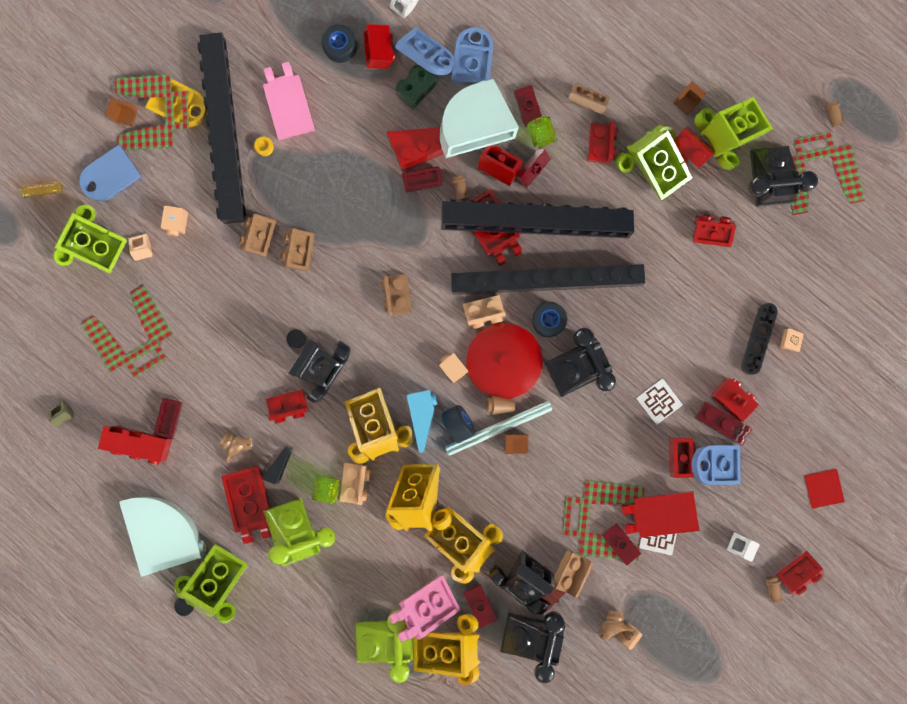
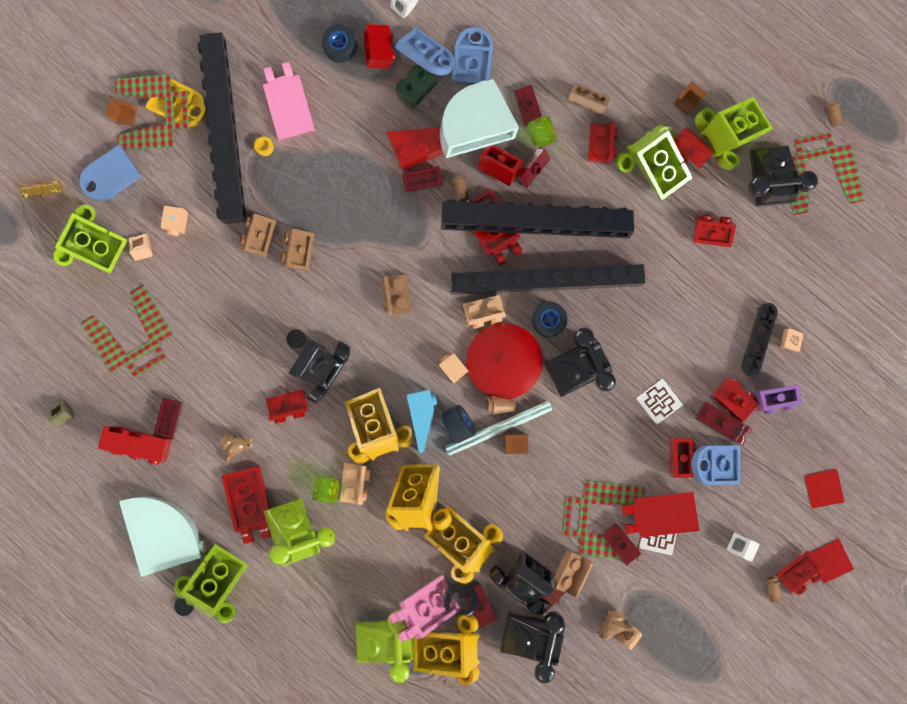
black slope [262,446,293,484] -> none
none -> black head [443,583,478,617]
none -> medium lavender brick [753,384,803,414]
none -> red sticker [809,539,854,584]

